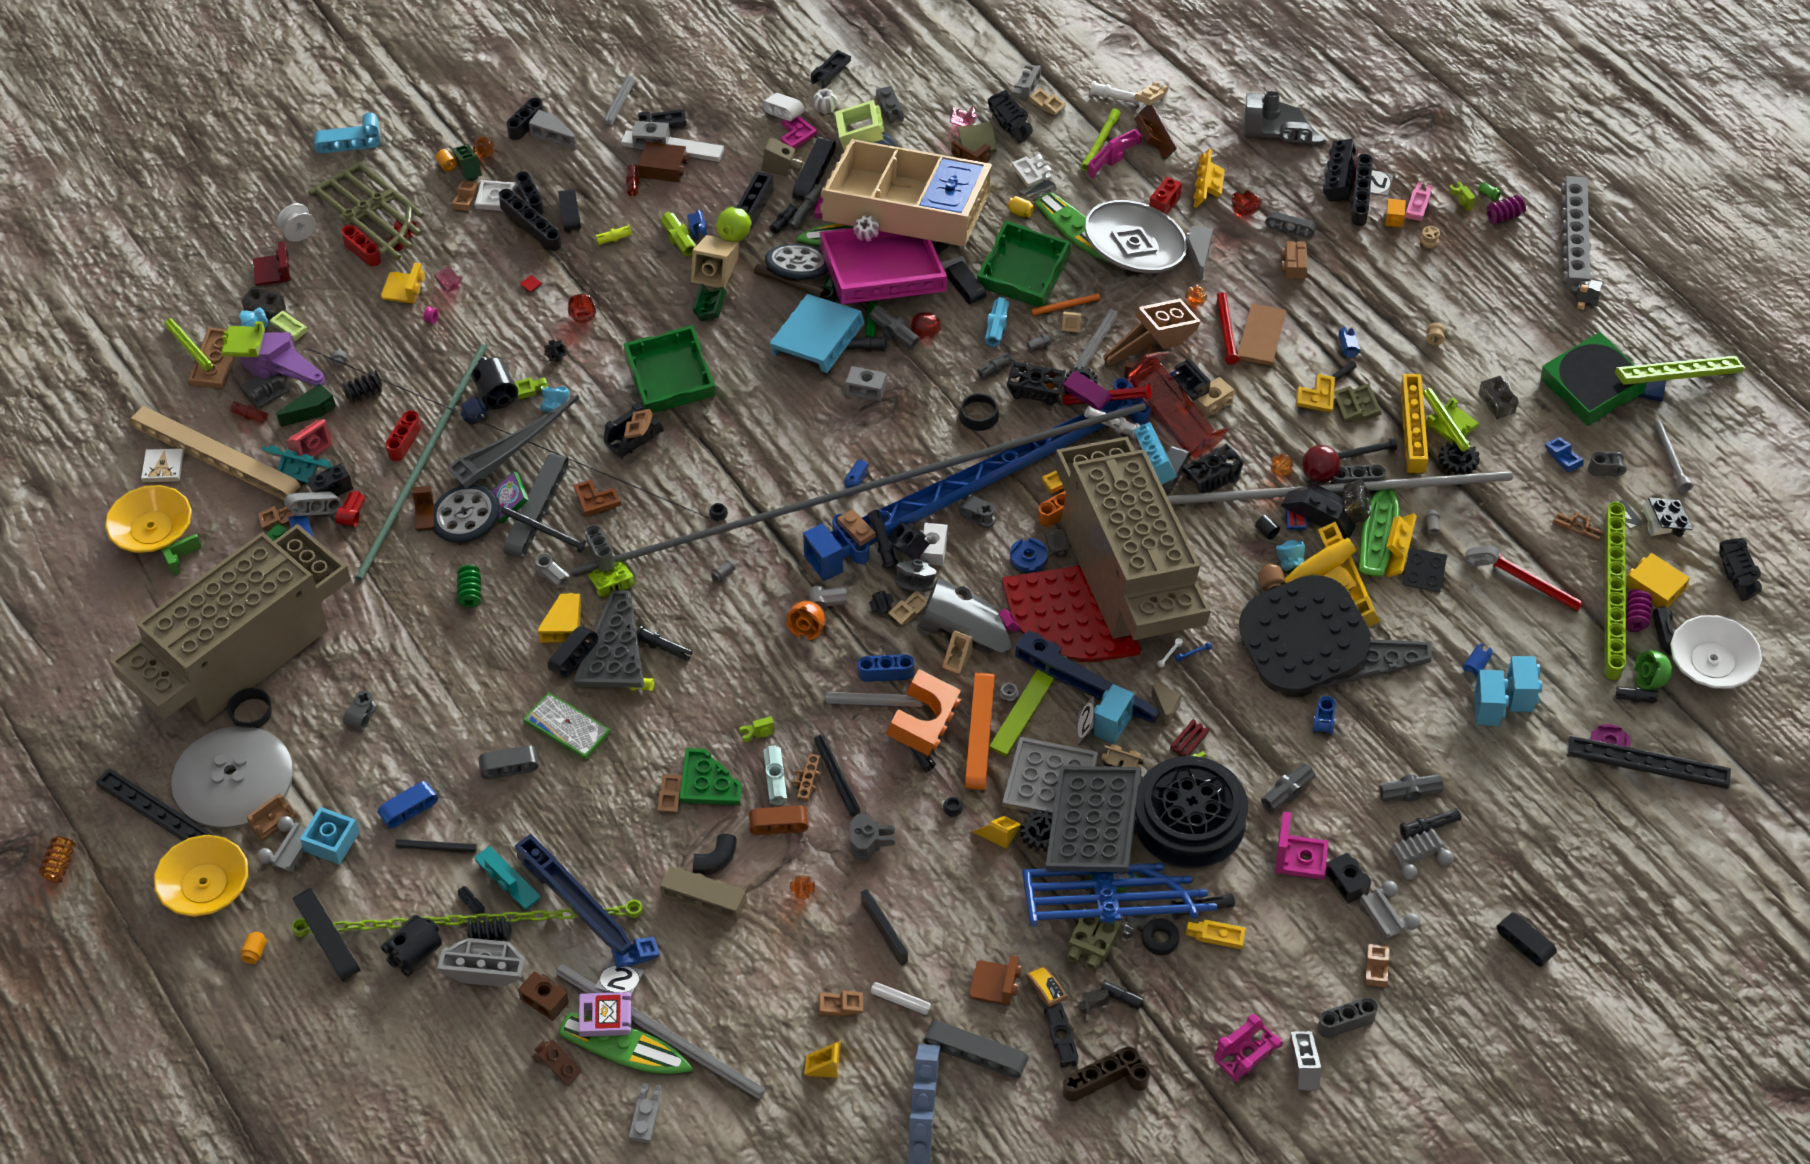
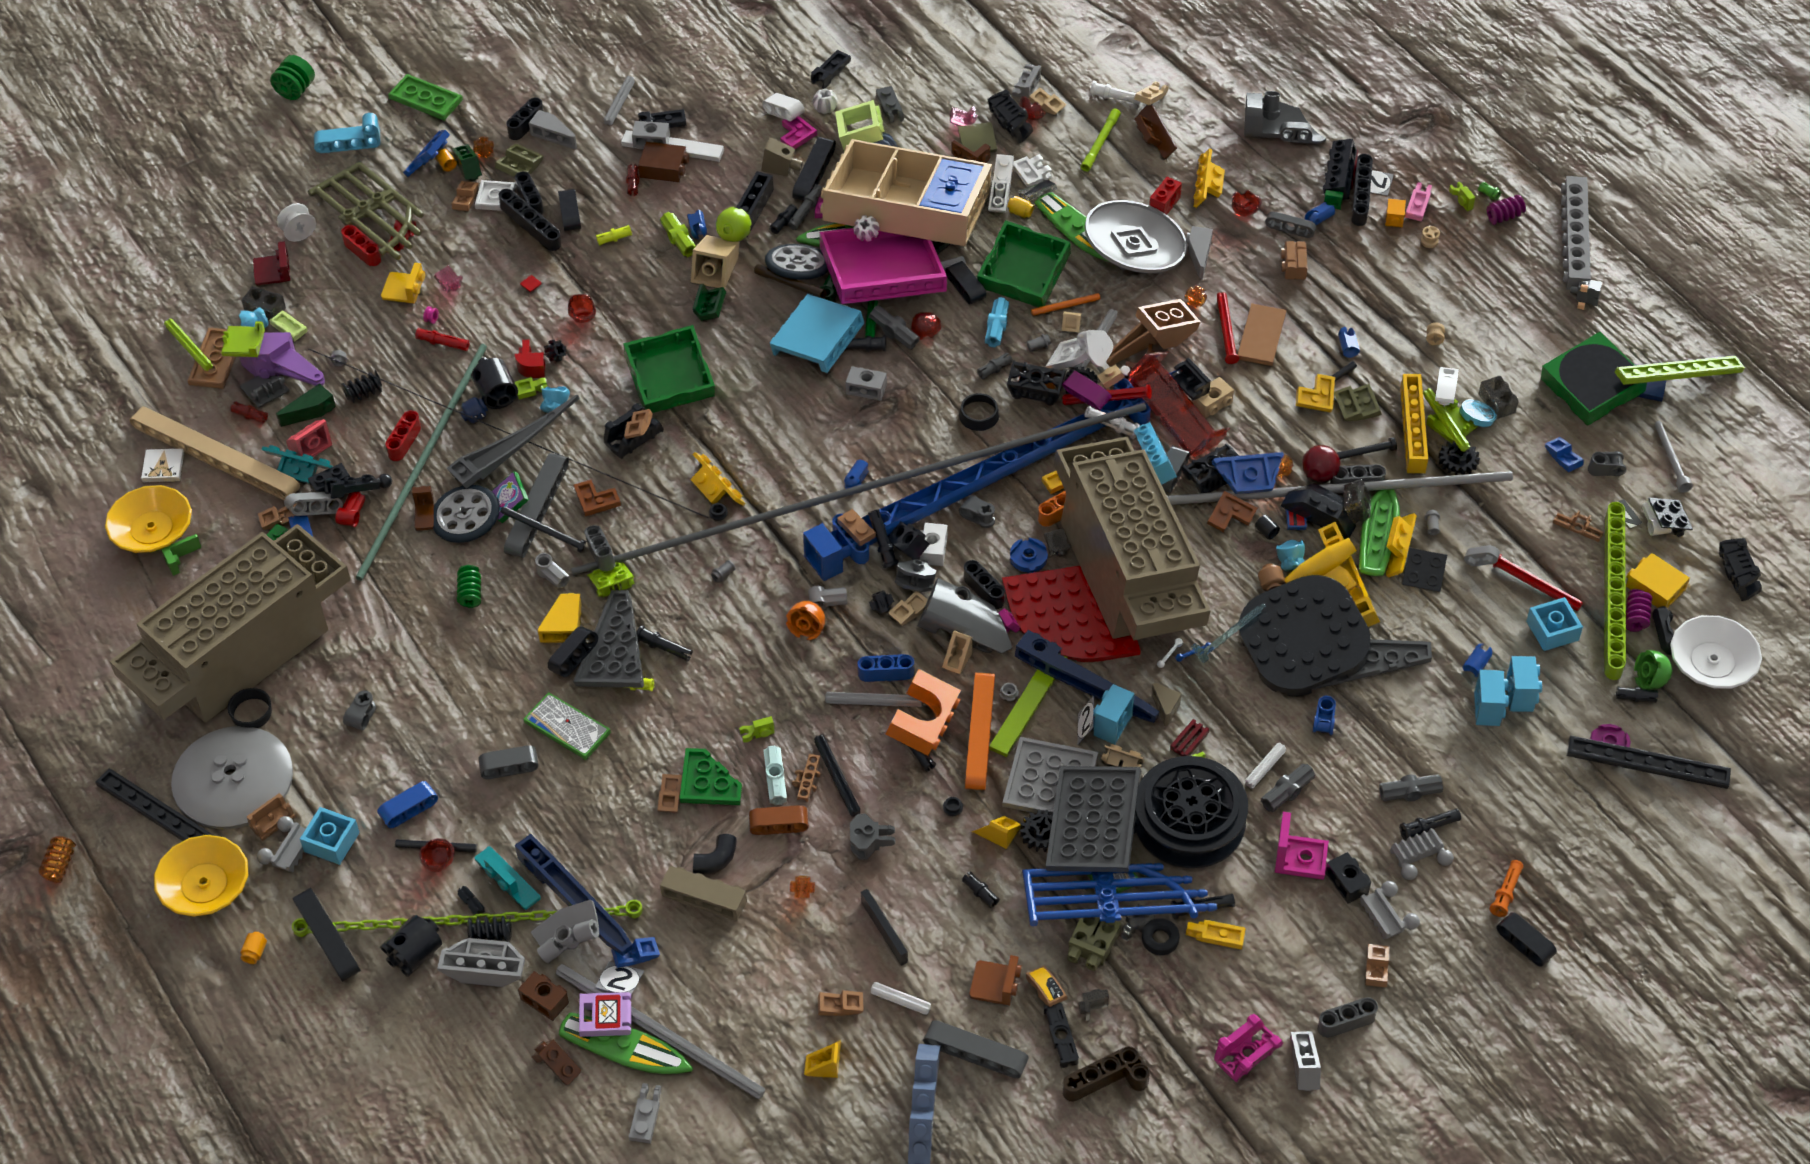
dark pink plate [1088,129,1141,178] -> none
black piece [1100,981,1144,1009] -> none
none -> green wheel [270,55,315,100]
none -> black plate [324,474,392,499]
none -> bright green tile [388,74,463,121]
none -> blue wing [403,130,450,177]
none -> red pin [415,328,470,351]
none -> clear red hair [419,838,455,872]
none -> olive slope [495,144,544,177]
none -> red brick [515,339,546,378]
none -> light grey panel [531,900,599,963]
none -> yellow bracket [690,452,746,506]
none -> black pin [962,871,1000,908]
none -> black beam [964,560,1005,609]
none -> white slope [988,154,1014,213]
none -> clear red hair [1018,96,1046,121]
none -> white plate [1045,330,1131,376]
none -> tan bracket [1097,364,1125,390]
none -> clear light blue piece [1191,604,1266,663]
none -> dark orange plate [1207,491,1258,532]
none -> blue wing [1212,452,1284,494]
none -> white axle [1245,743,1286,789]
none -> blue piece [1304,202,1335,225]
none -> green tile [1324,190,1343,210]
none -> white slope [1435,367,1459,405]
none -> medium azure tile [1459,399,1497,427]
none -> orange pin [1489,860,1523,917]
none -> medium azure brick [1526,597,1583,651]

